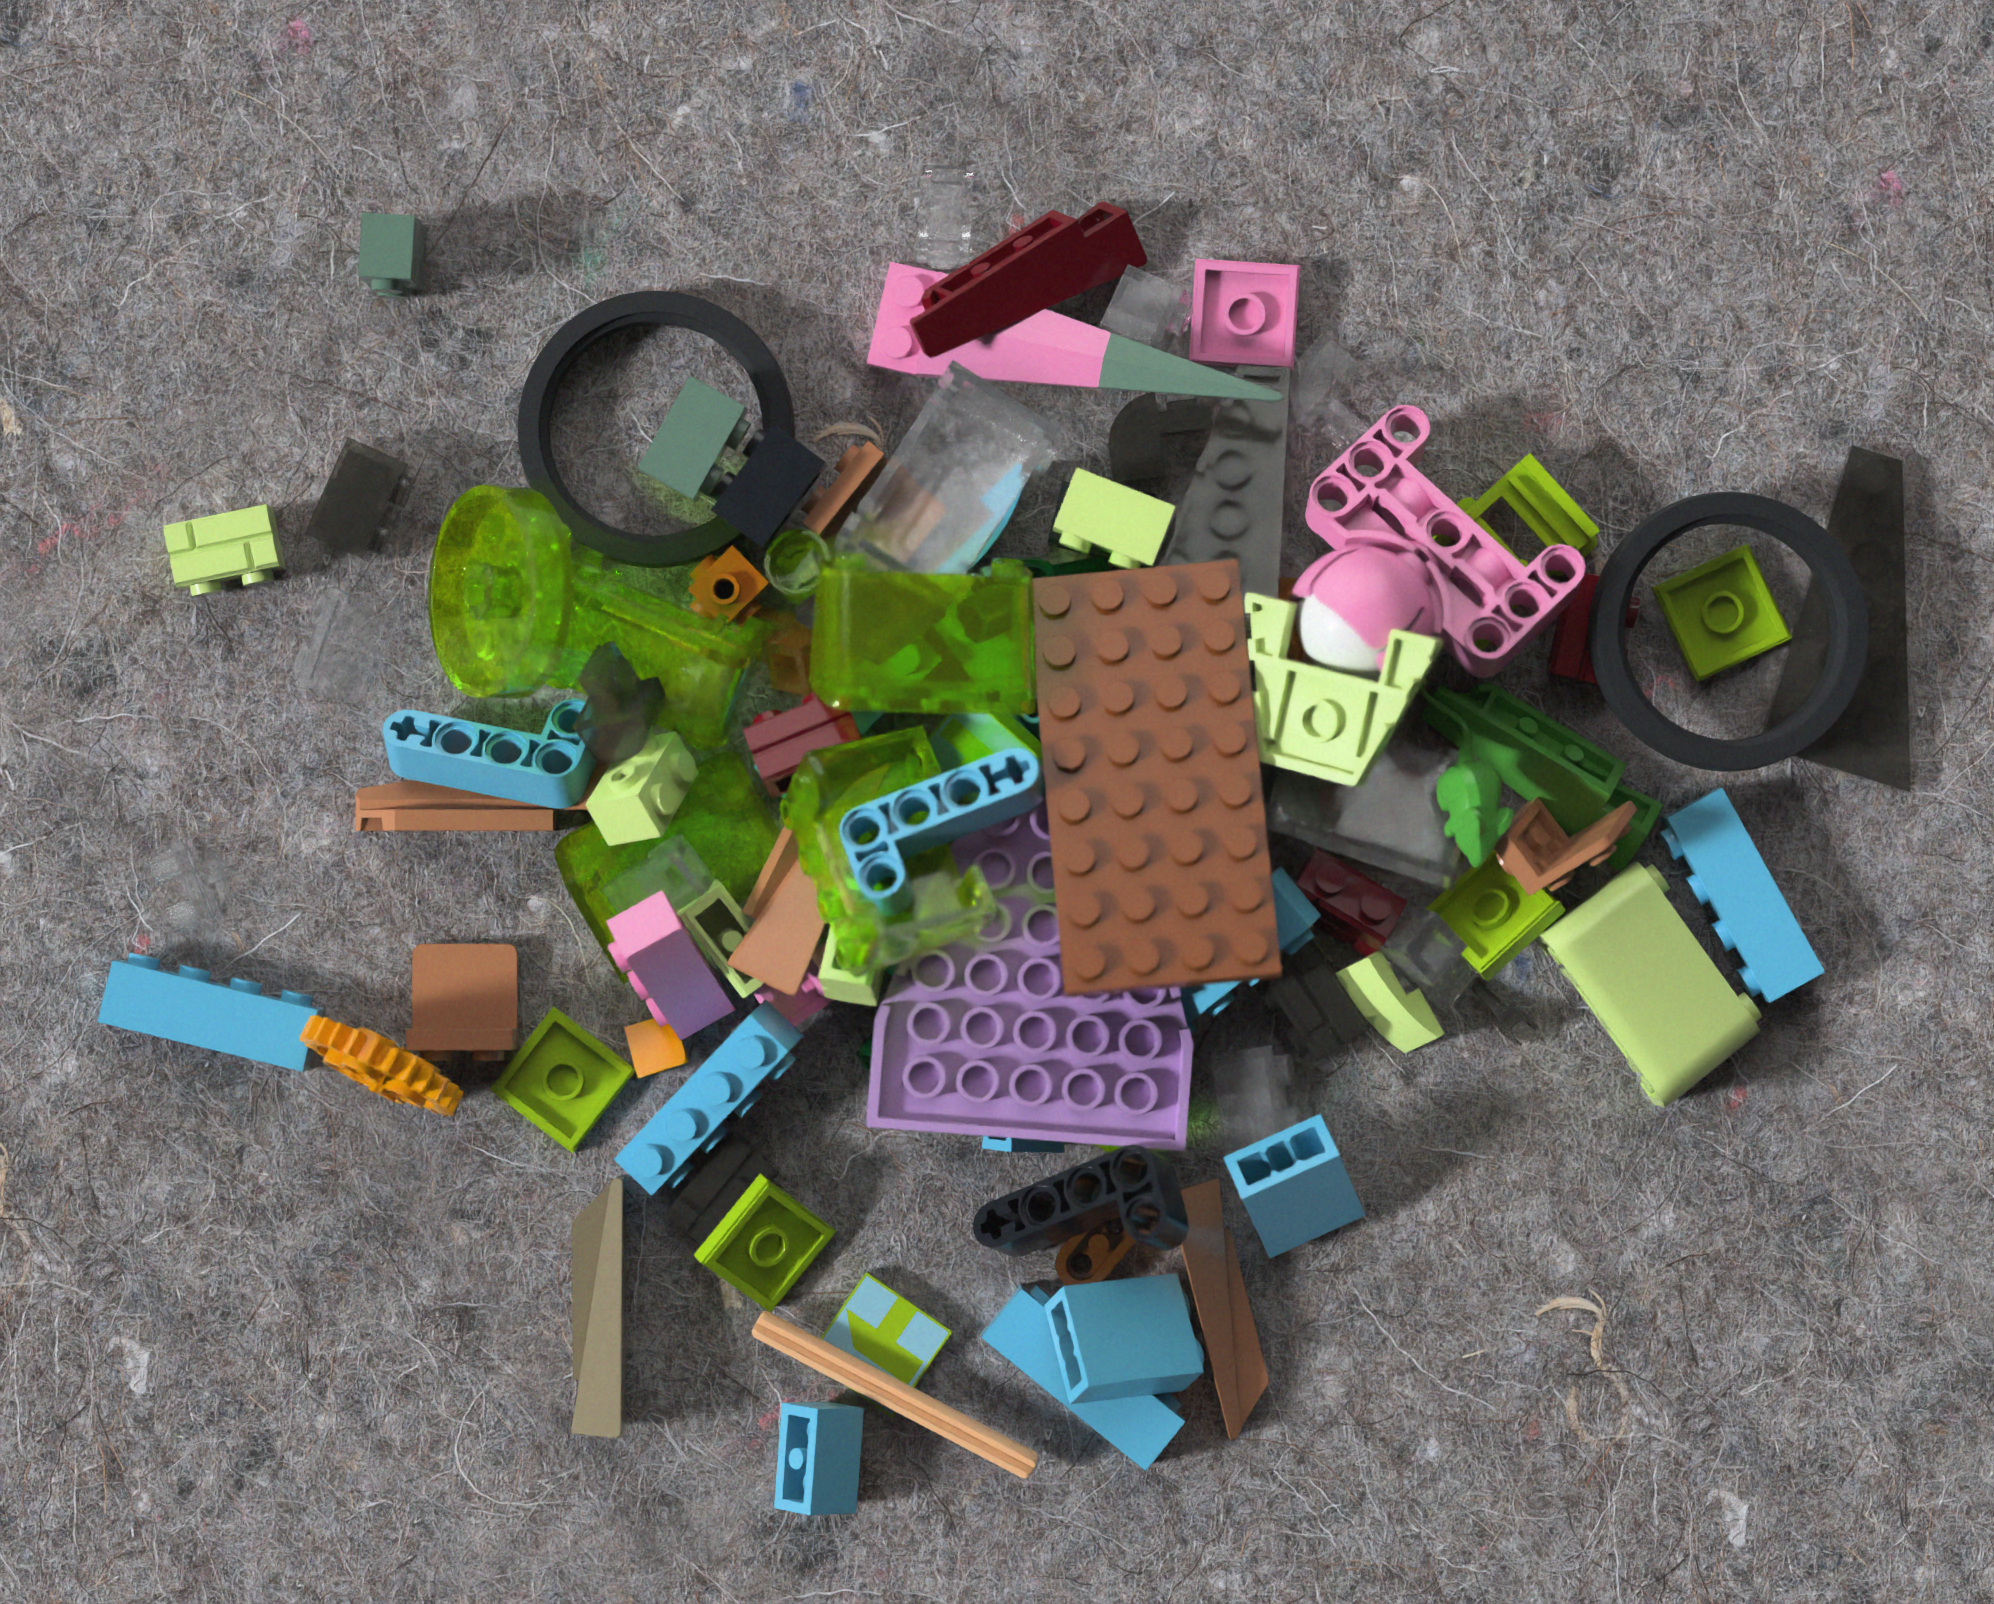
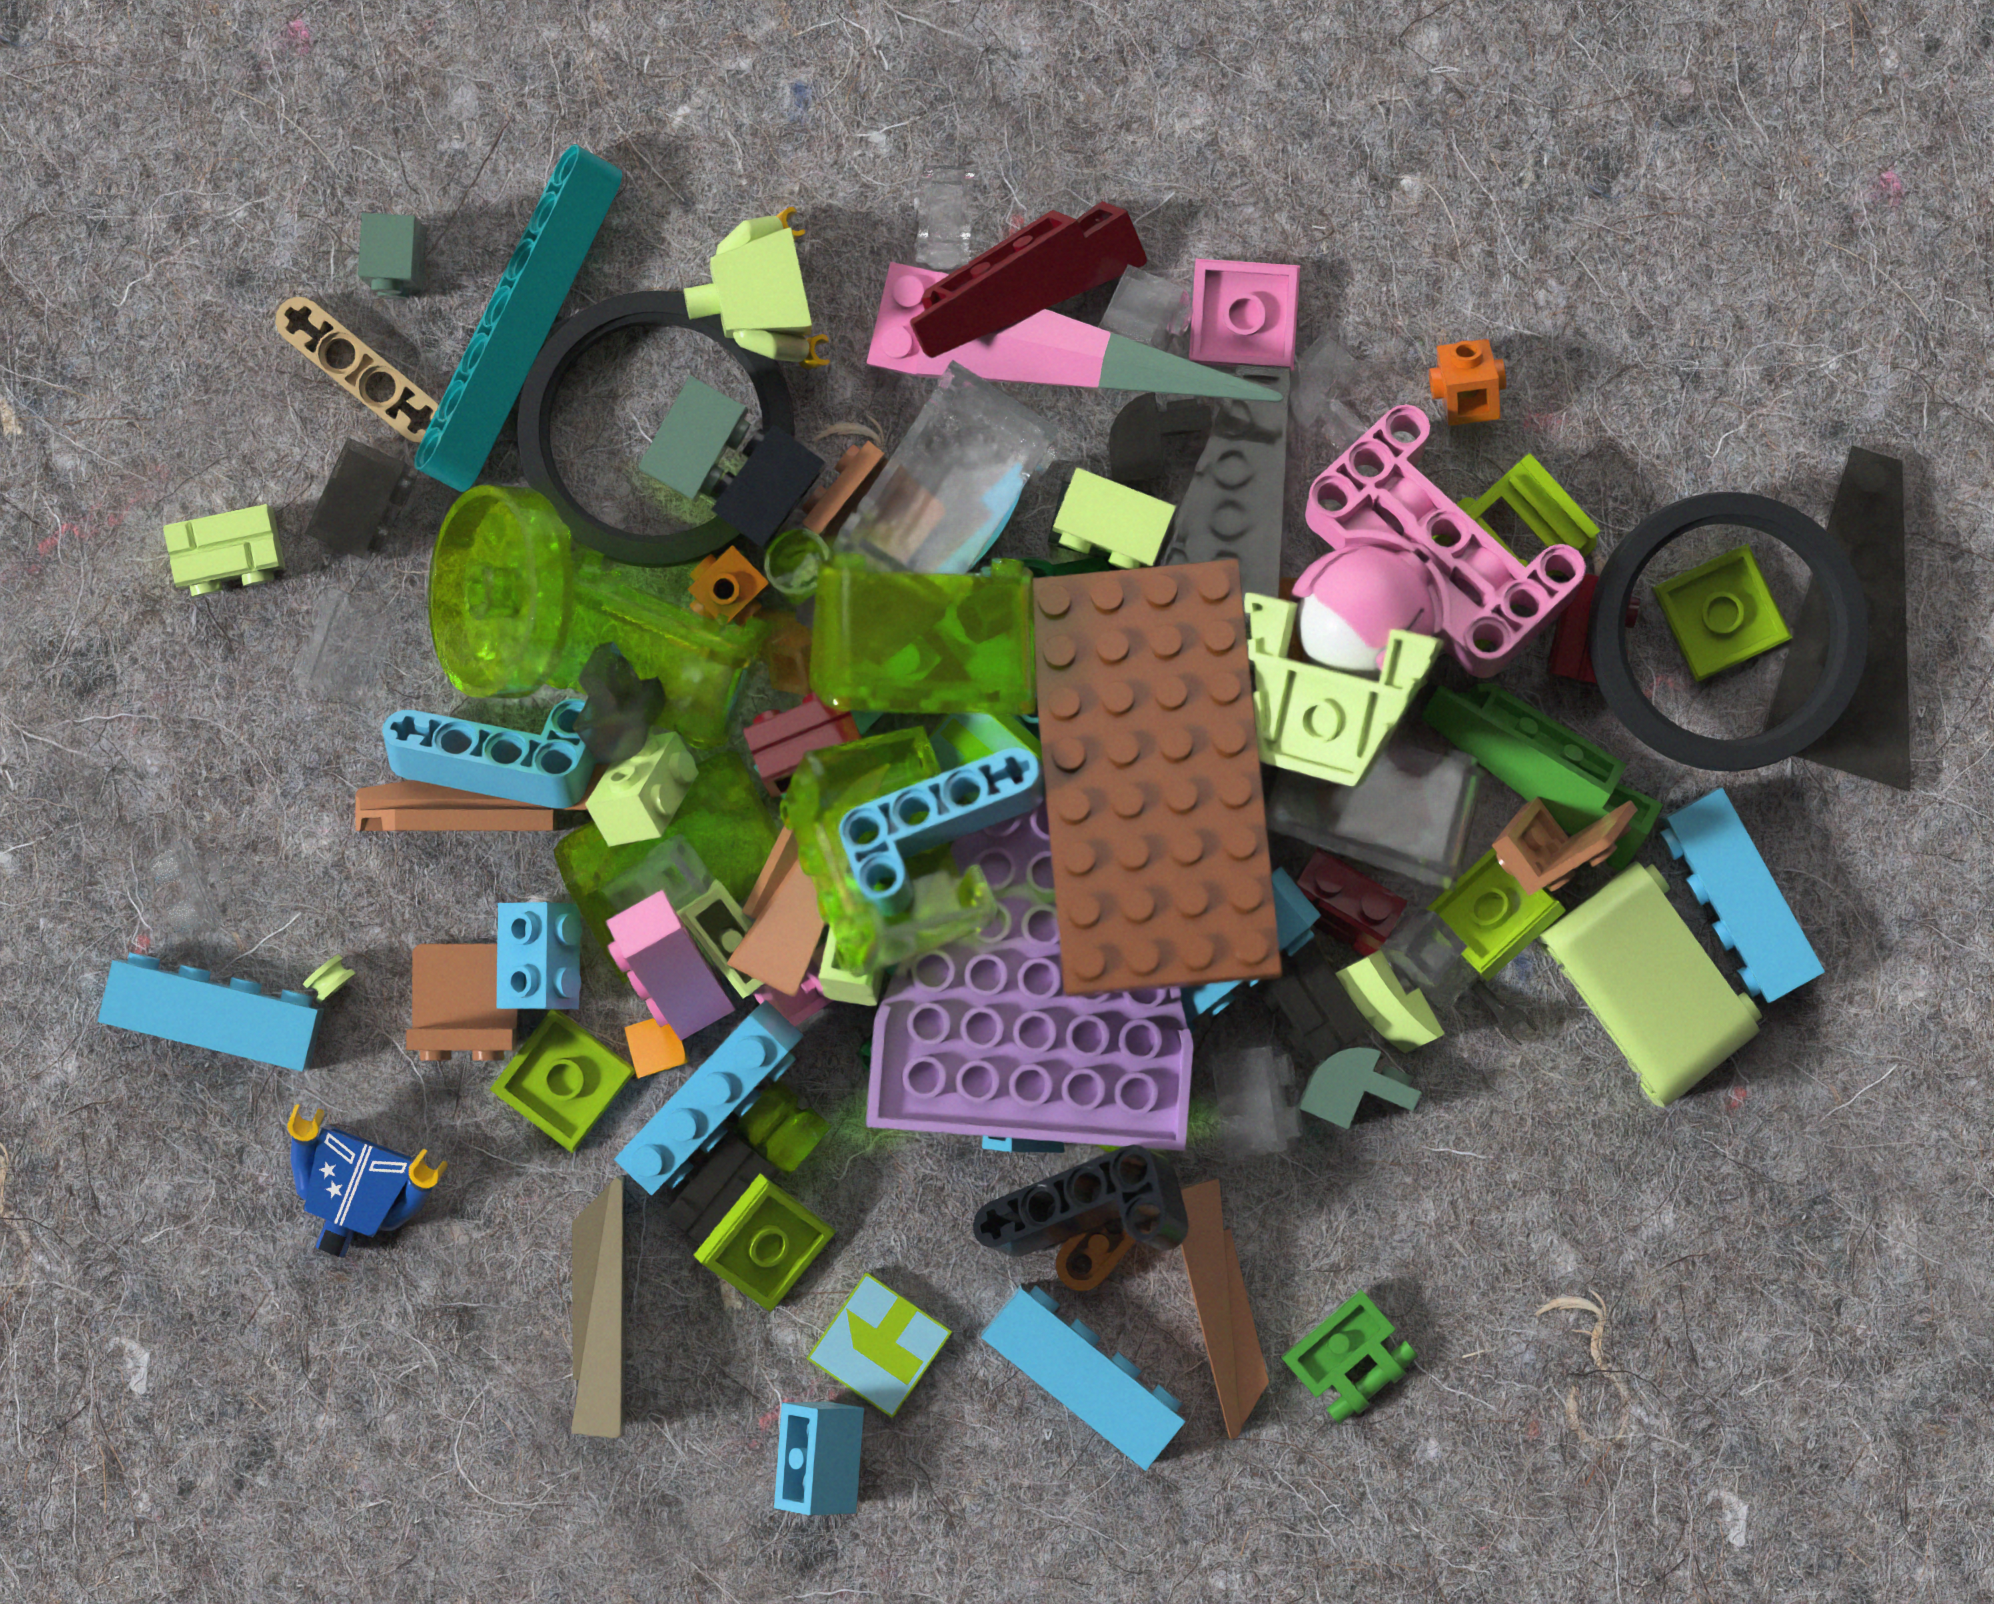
light orange gear [299,1015,464,1117] -> none
light nougat axle [752,1311,1038,1479] -> none
medium azure brick [1044,1273,1204,1404] -> none
medium azure brick [1223,1114,1366,1258] -> none
bright green animal [1419,683,1514,868] -> none
none -> tan beam [275,297,439,445]
none -> blue torso [287,1104,448,1258]
none -> yellowish green bush [303,954,356,1004]
none -> teal beam [414,144,622,492]
none -> medium azure brick [496,902,582,1009]
none -> yellowish green torso [684,207,830,370]
none -> clear neon green wheel [733,1079,832,1177]
none -> bright green plate [1281,1288,1419,1425]
none -> sand green brick [1297,1046,1421,1129]
none -> orange brick [1429,339,1507,426]

